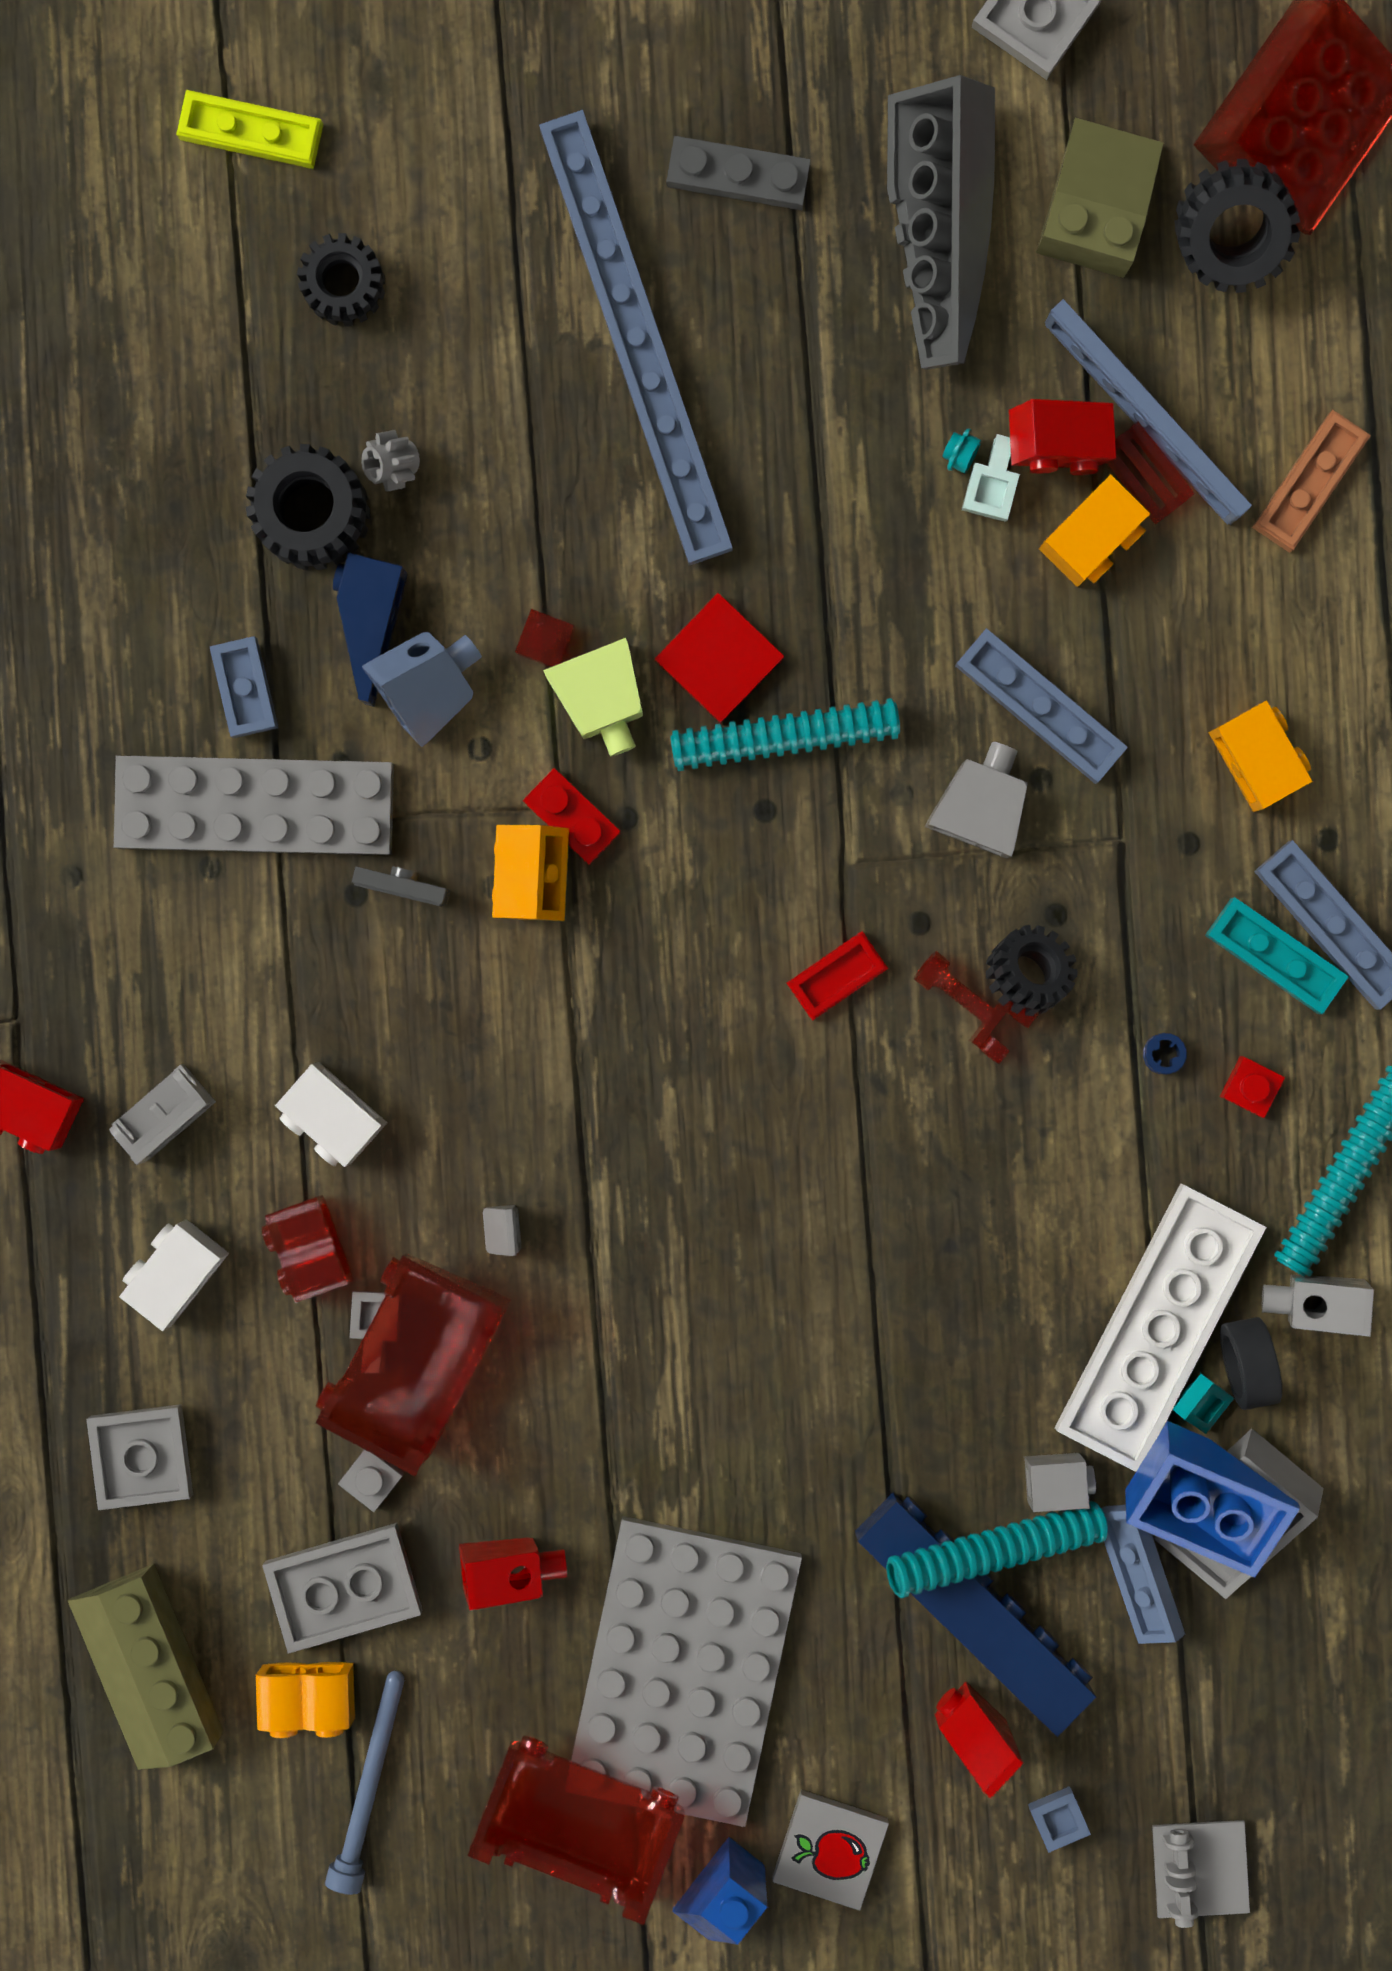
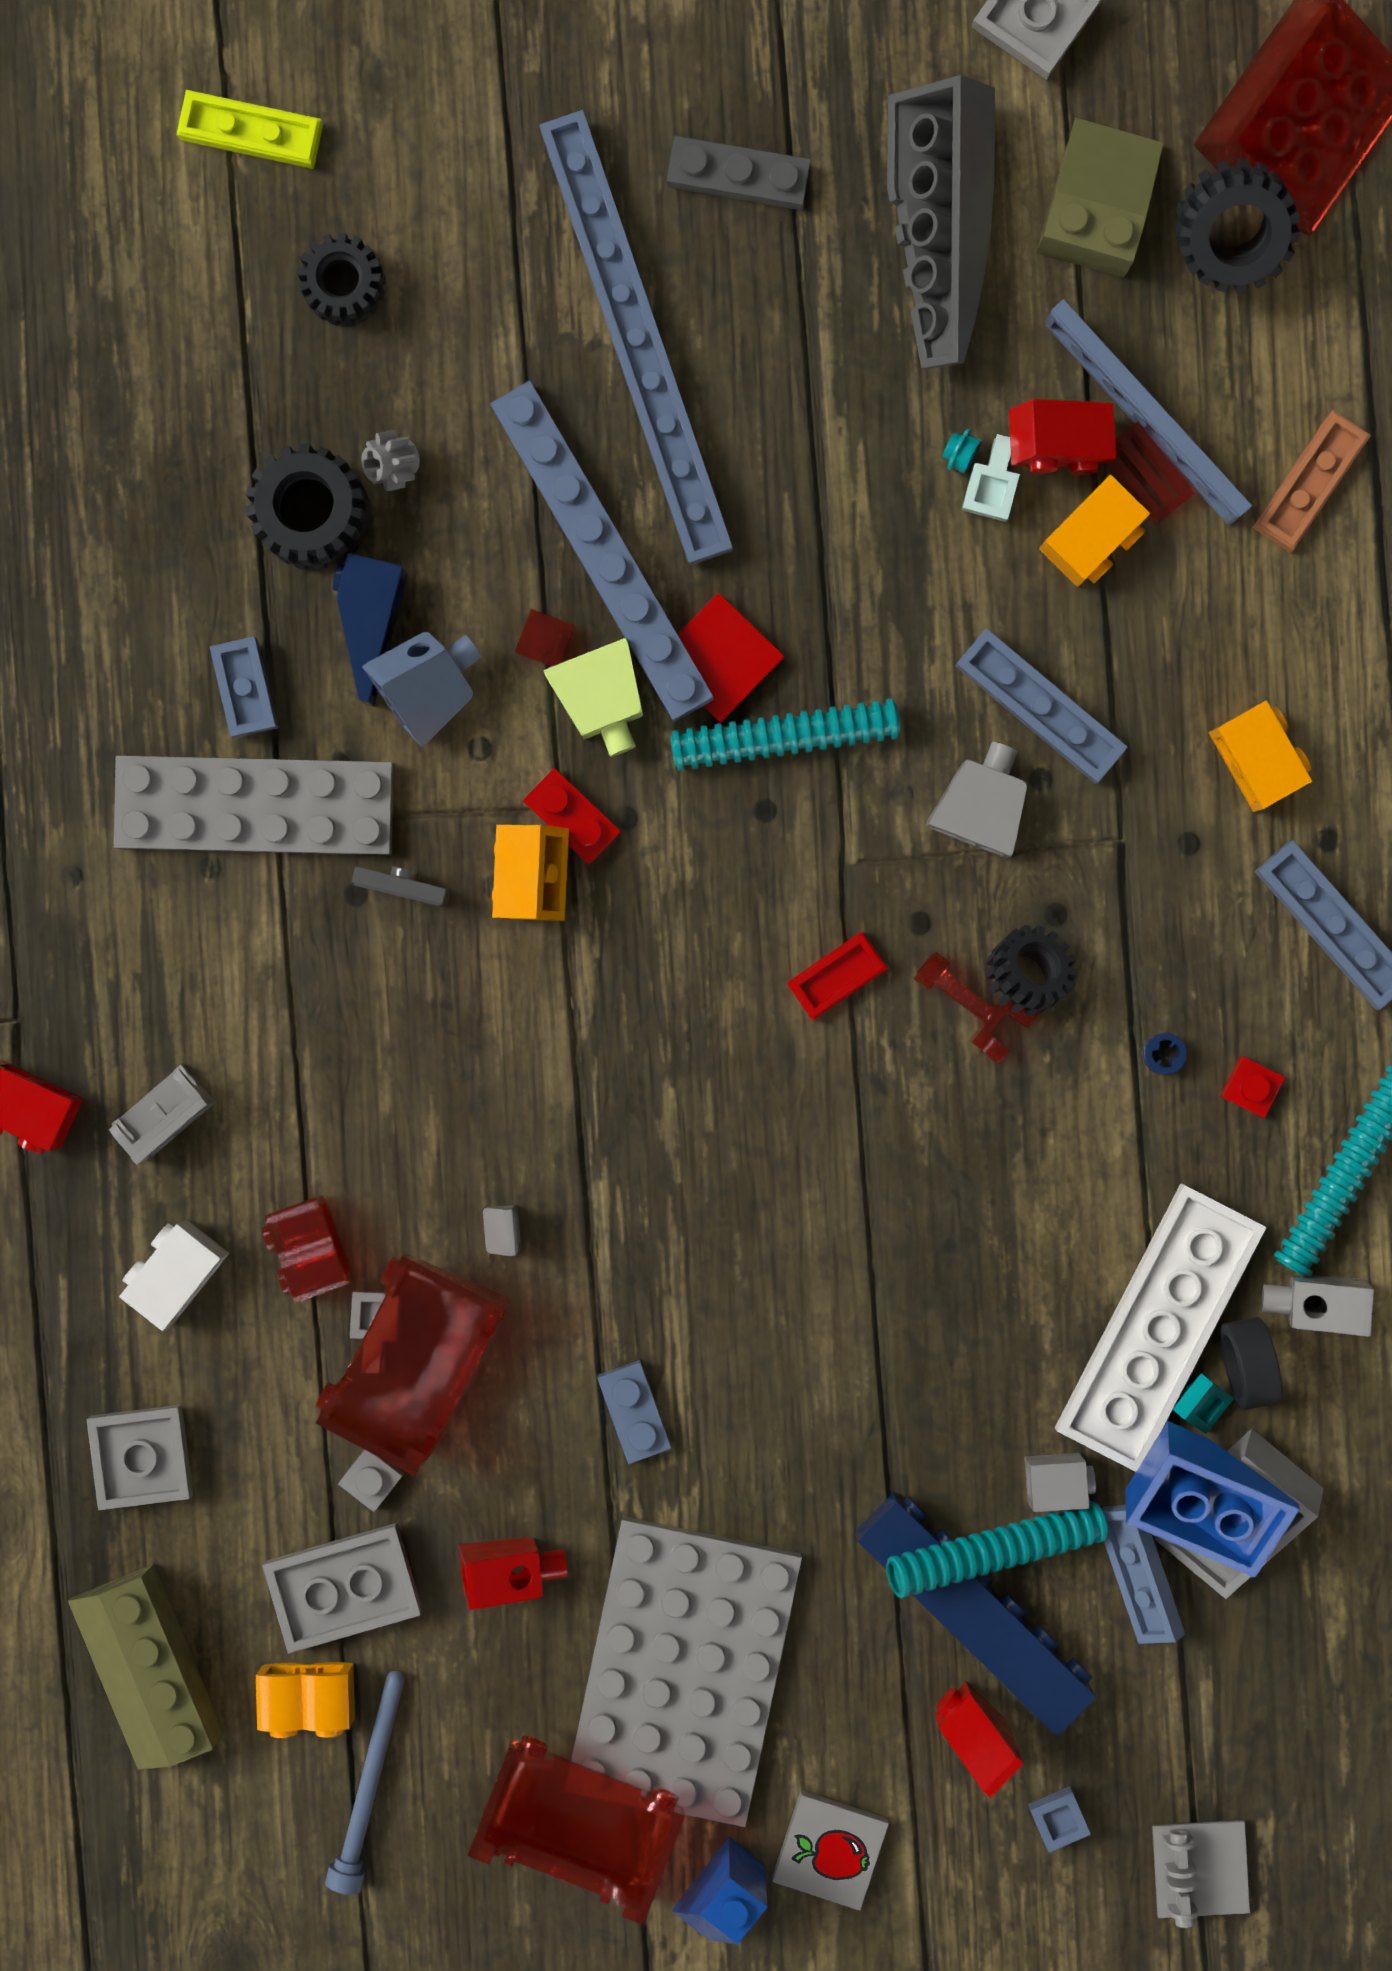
white brick [275,1062,387,1167] -> none
teal plate [1205,897,1349,1014] -> none
none -> sand blue plate [490,381,714,722]
none -> sand blue plate [597,1359,672,1464]

